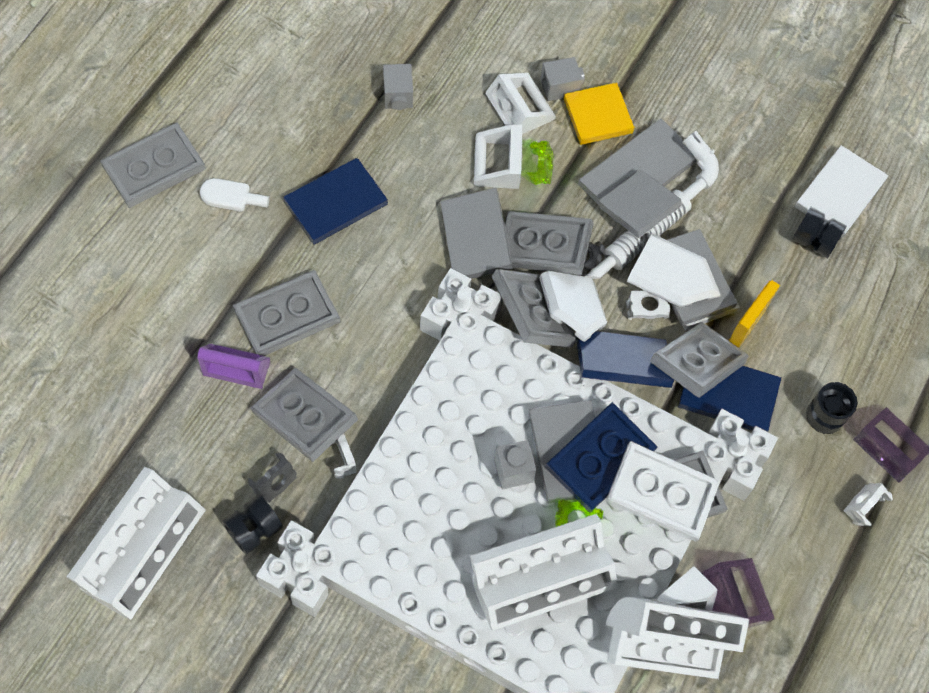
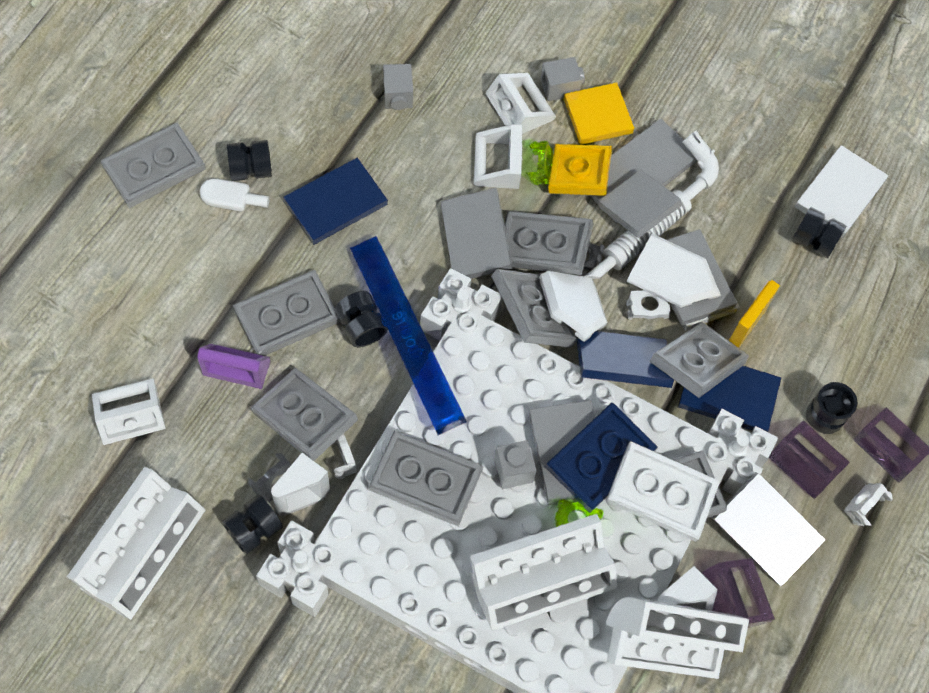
none -> white tile [92,378,166,445]
none -> black wheel [227,140,272,181]
none -> white tile [271,453,330,516]
none -> black wheel [335,291,388,348]
none -> clear blue tile [350,236,467,435]
none -> light grey tile [369,430,484,527]
none -> yellow tile [548,144,612,196]
none -> tile [712,472,825,586]
none -> clear purple tile [769,420,850,499]

